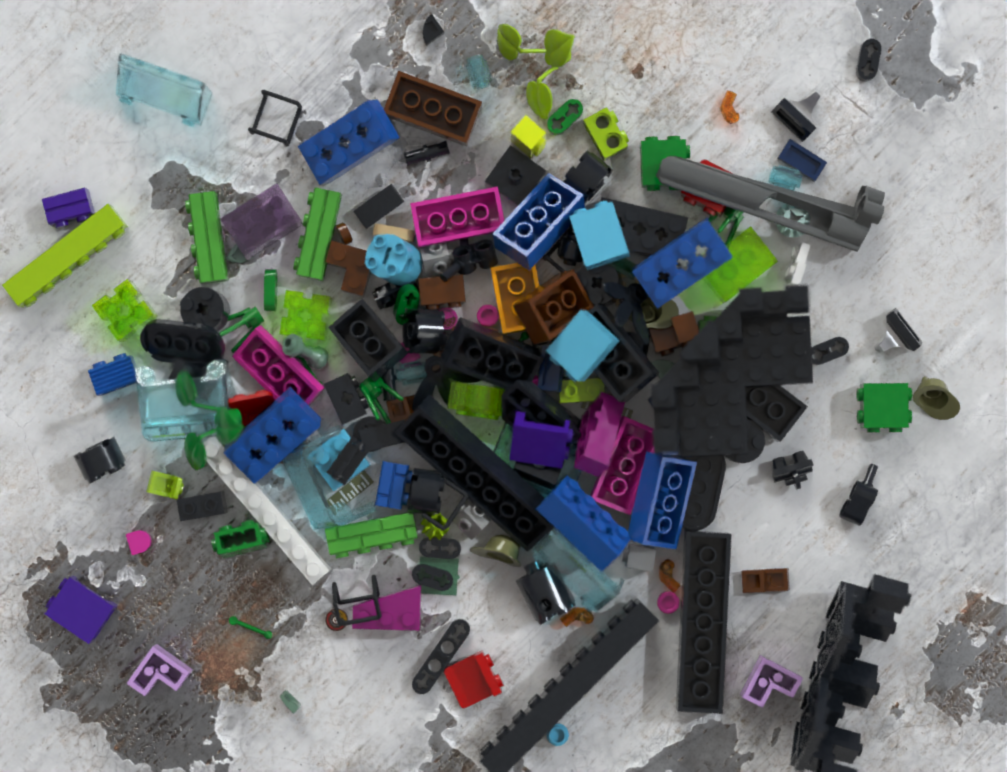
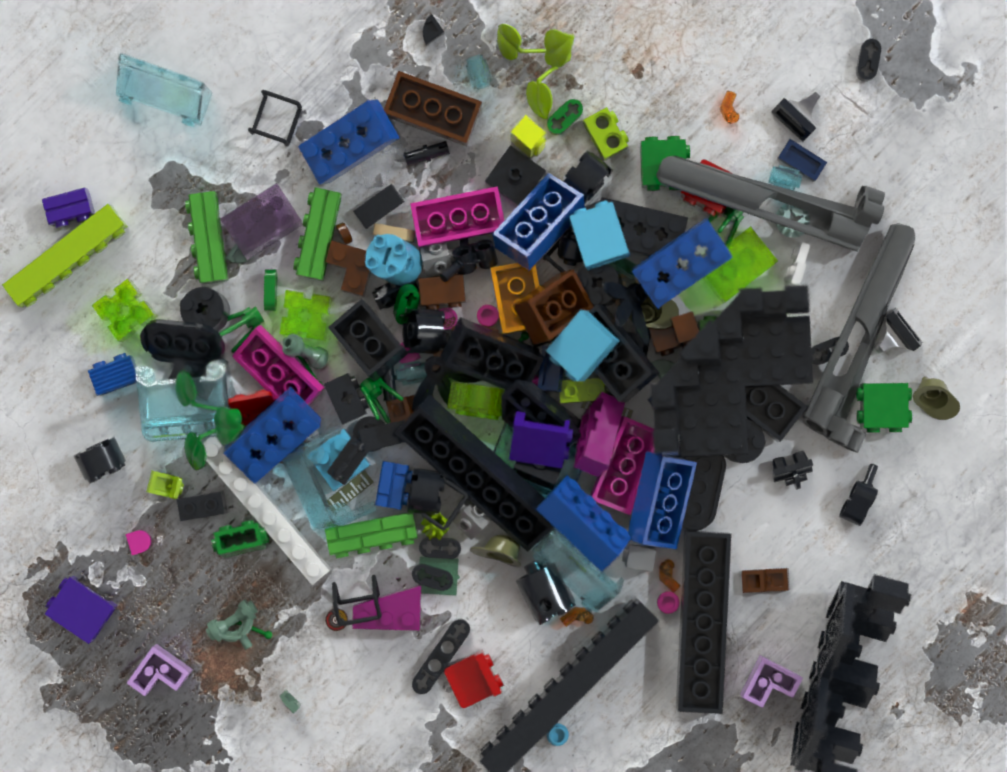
none -> sand green piece [206,599,258,650]
none -> dark grey panel [802,223,915,453]

